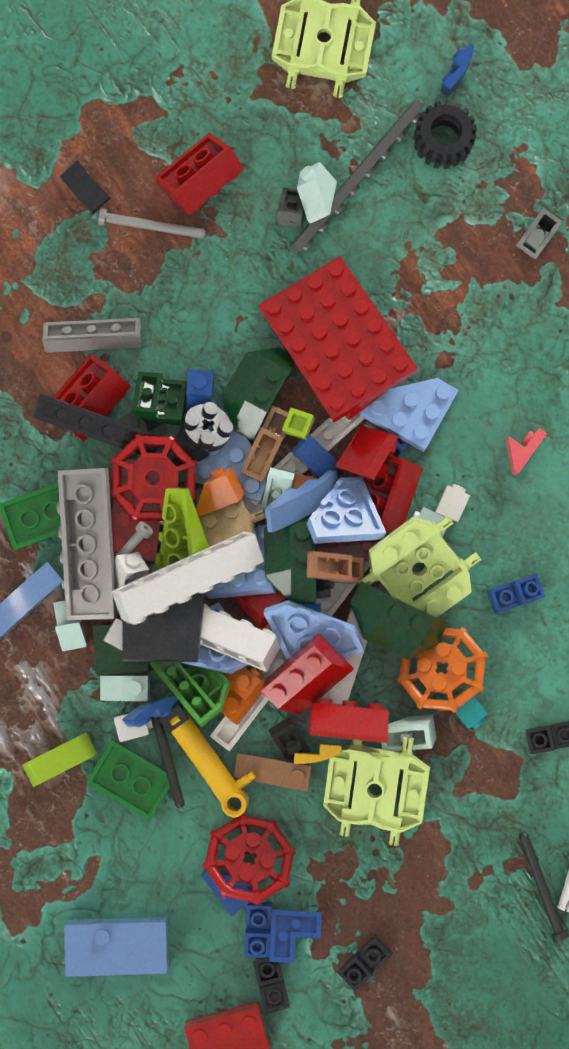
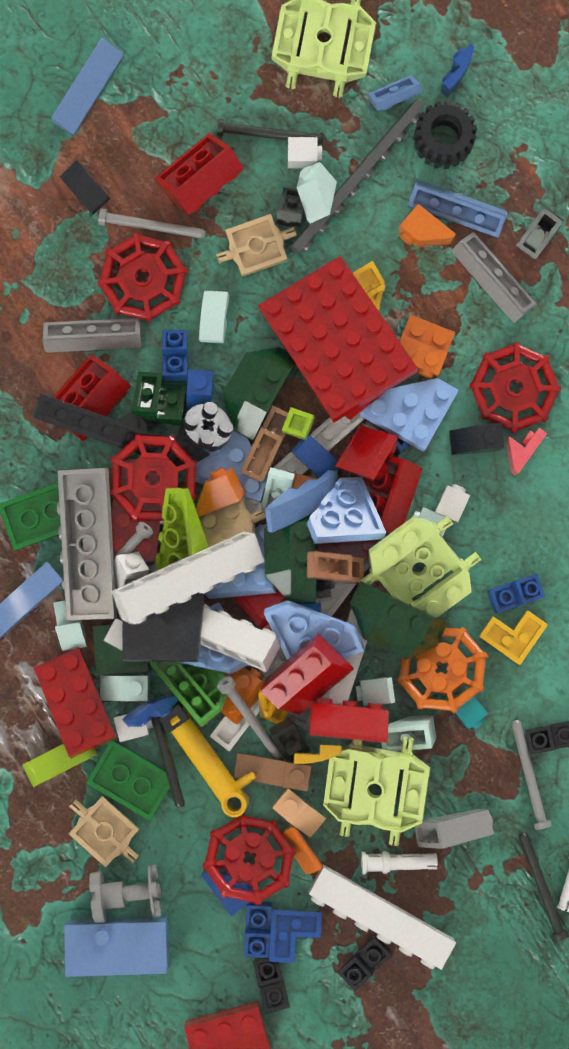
none -> red plate [34,647,117,759]
none -> medium blue slope [51,38,124,135]
none -> tan plate [69,795,140,867]
none -> light grey piece [89,864,162,923]
none -> red plate [97,232,188,322]
none -> blue slope [162,330,188,381]
none -> light aqua slope [199,291,229,343]
none -> tan plate [216,214,297,277]
none -> pearl dark grey bar [217,118,323,144]
none -> light grey bar [217,676,283,759]
none -> yellow slope [258,689,288,724]
none -> light nougat slope [272,788,326,838]
none -> orange slope [282,825,322,875]
none -> white brick [288,137,322,168]
none -> white brick [308,864,456,970]
none -> yellow slope [352,261,386,311]
none -> light aqua slope [355,676,395,706]
none -> white pin [361,851,438,875]
none -> medium blue plate [368,75,422,111]
none -> orange slope [398,204,456,247]
none -> orange plate [400,314,455,379]
none -> medium blue slope [408,179,508,238]
none -> light grey slope [414,809,494,849]
none -> black slope [449,423,504,455]
none -> light grey slope [452,232,537,323]
none -> red plate [469,342,561,433]
none -> yellow plate [478,610,548,665]
none -> light grey bar [511,720,552,830]

